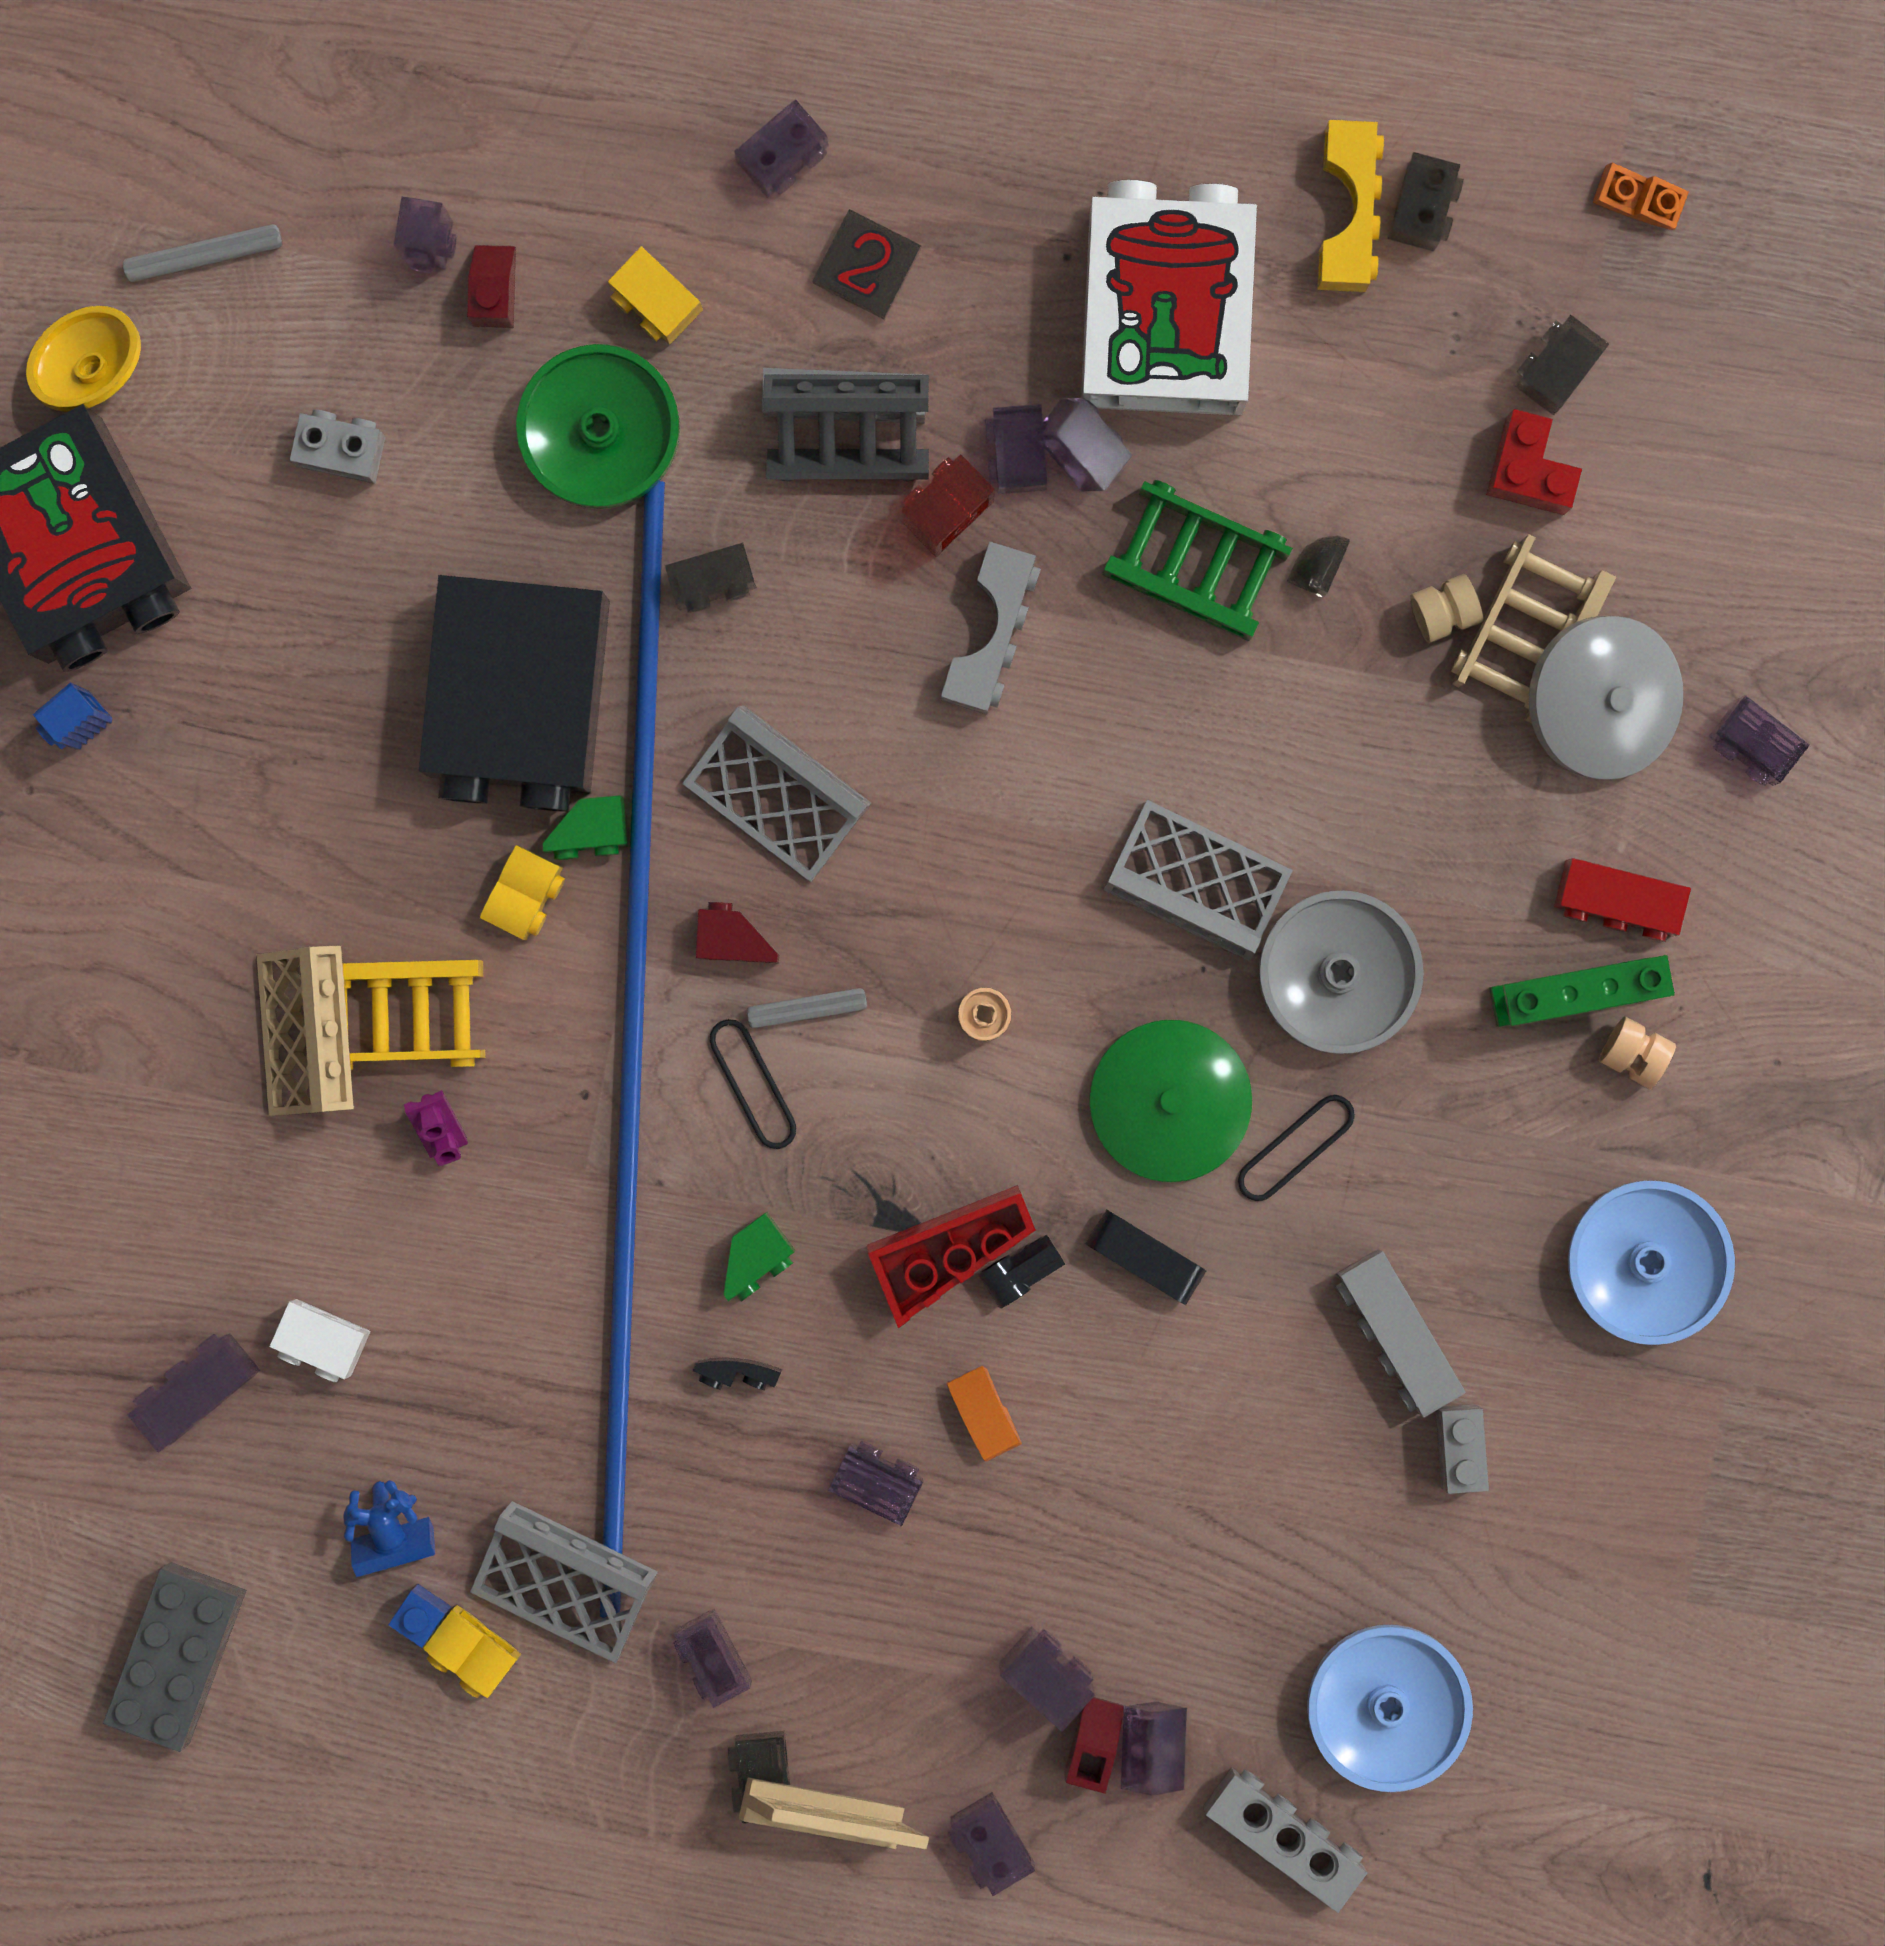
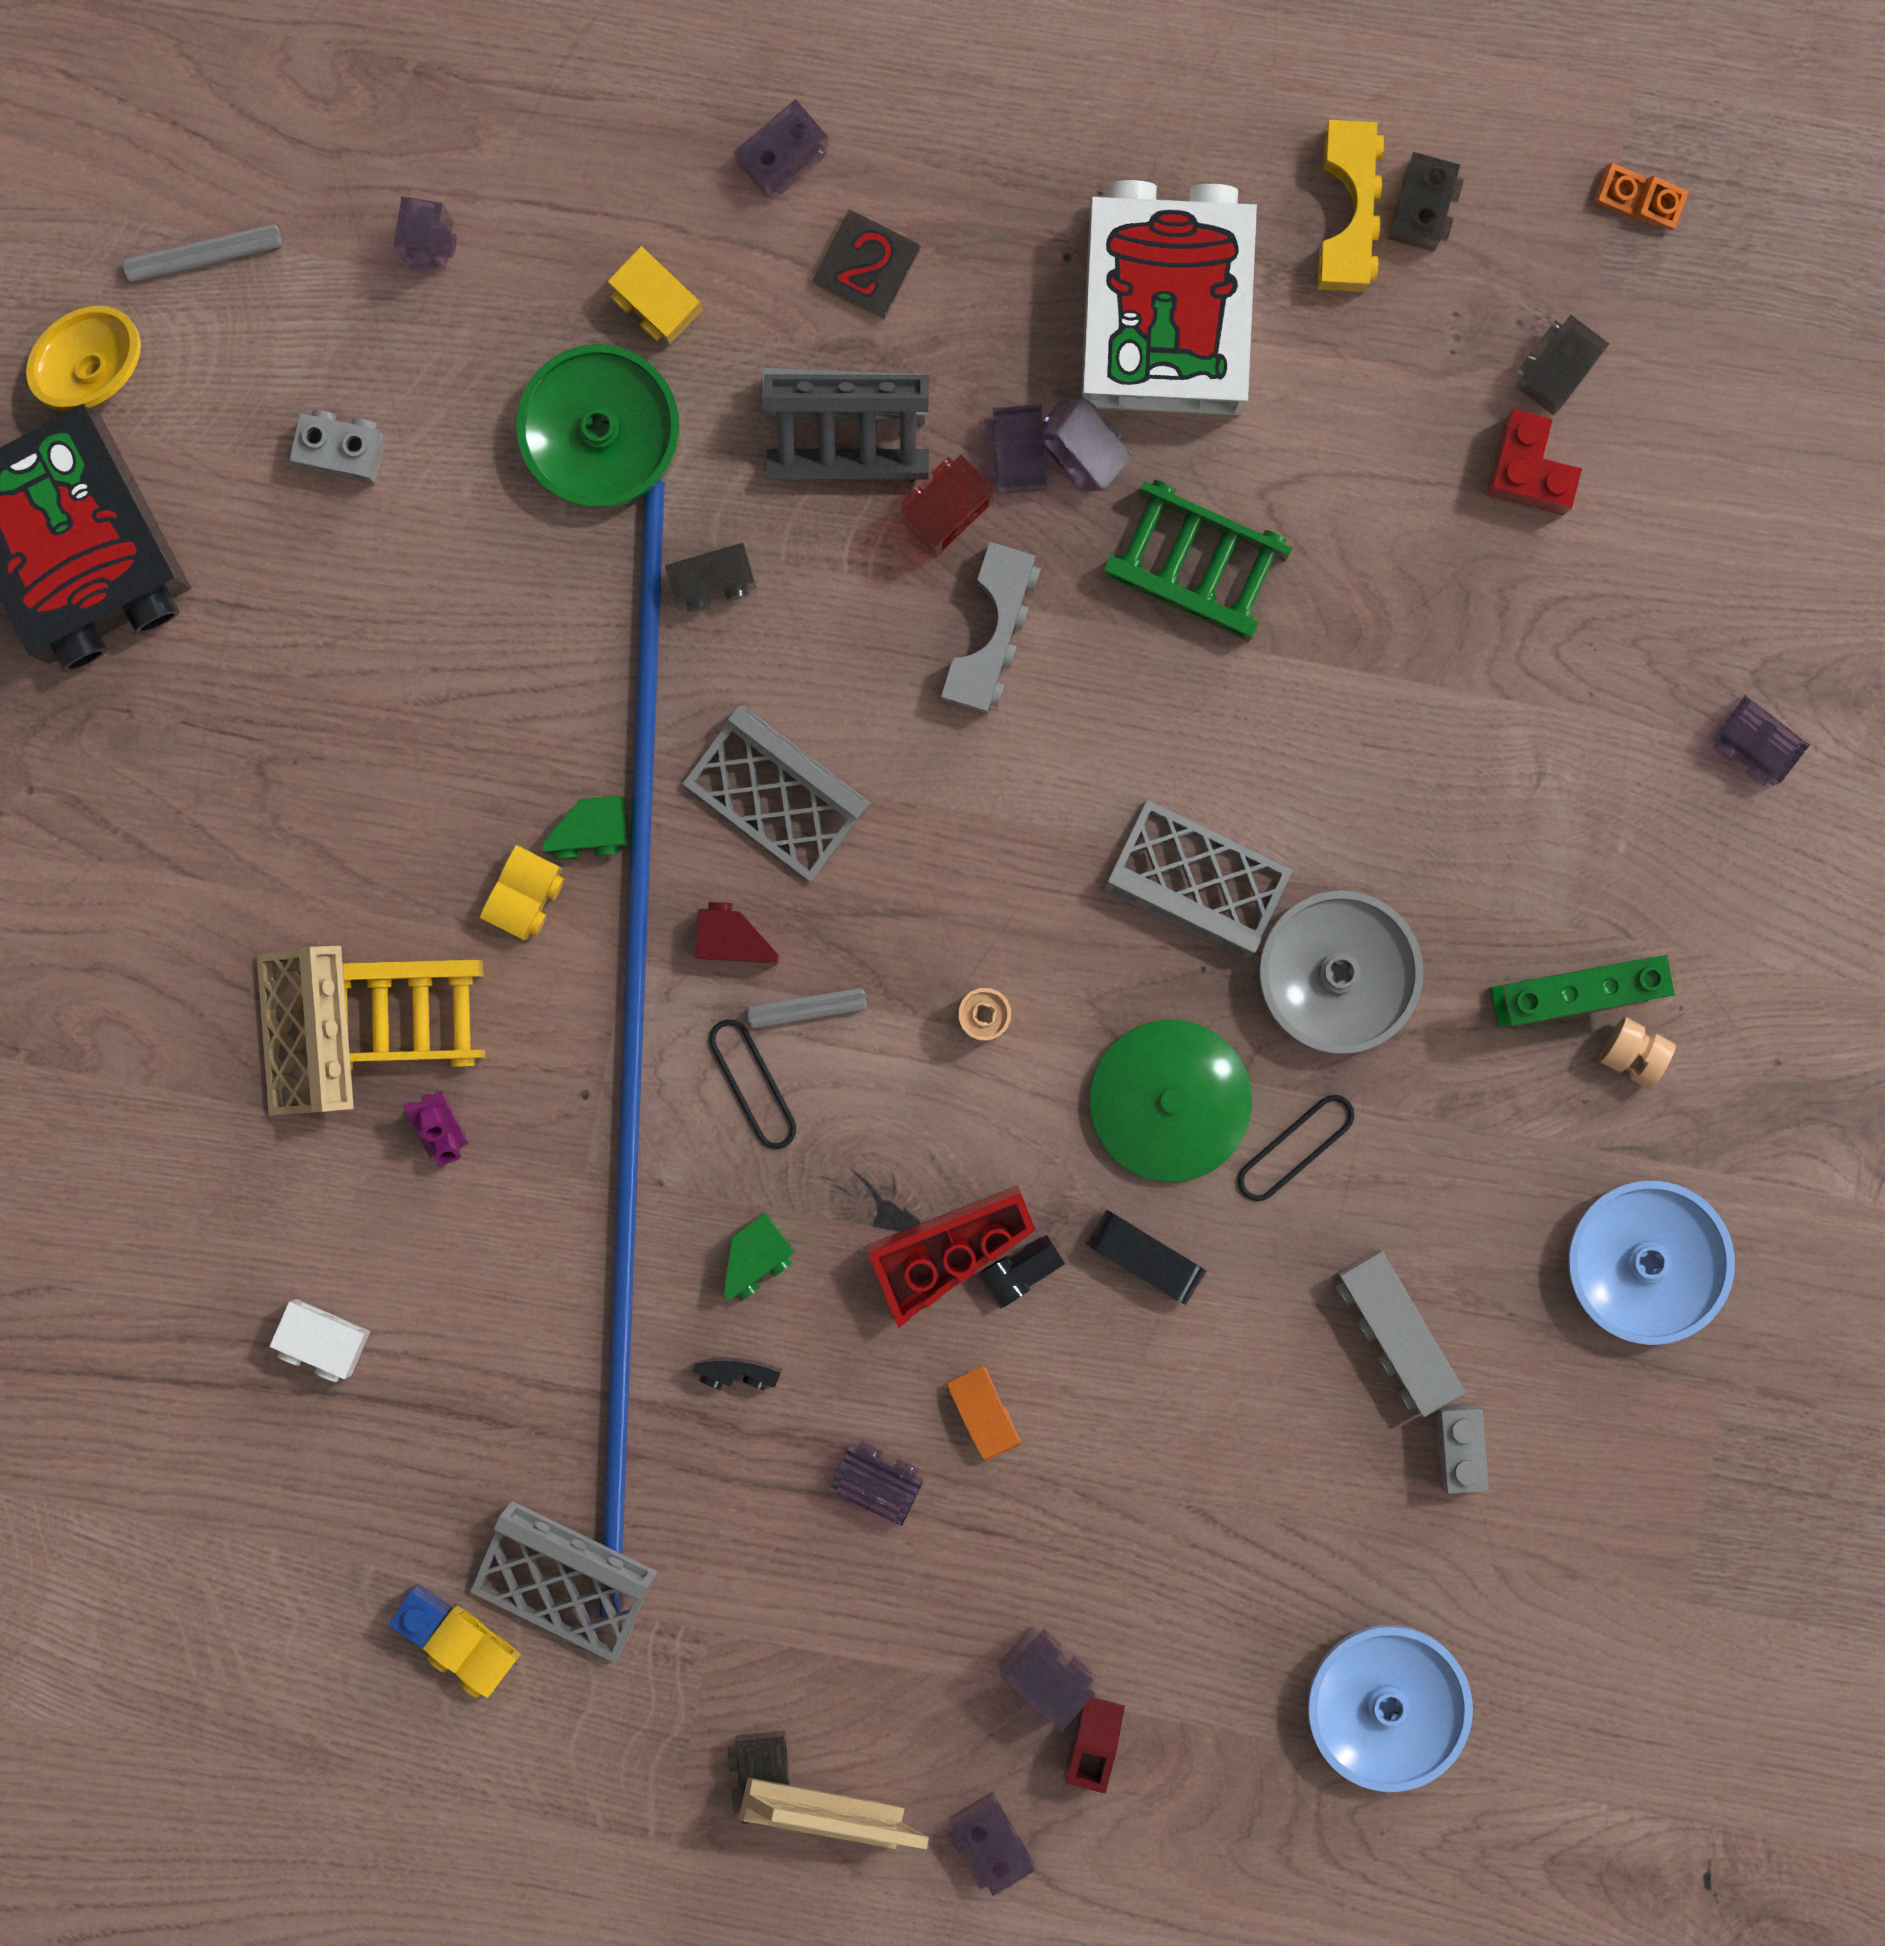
blue brick [33,682,112,750] -> none
dark grey brick [103,1562,247,1752] -> none
clear purple brick [128,1333,261,1453] -> none
blue piece [343,1480,435,1577] -> none
black brick [419,575,610,812] -> none
dark red slope [467,245,516,328] -> none
clear purple brick [673,1609,752,1708] -> none
clear purple brick [1121,1702,1187,1796] -> none
light grey brick [1203,1767,1367,1913] -> none
clear smoke brick [1287,535,1350,598] -> none
tan wheel [1410,574,1483,643] -> none
tan fence [1451,534,1616,723] -> none
light grey dish [1529,616,1683,779] -> none
red brick [1554,858,1691,942] -> none

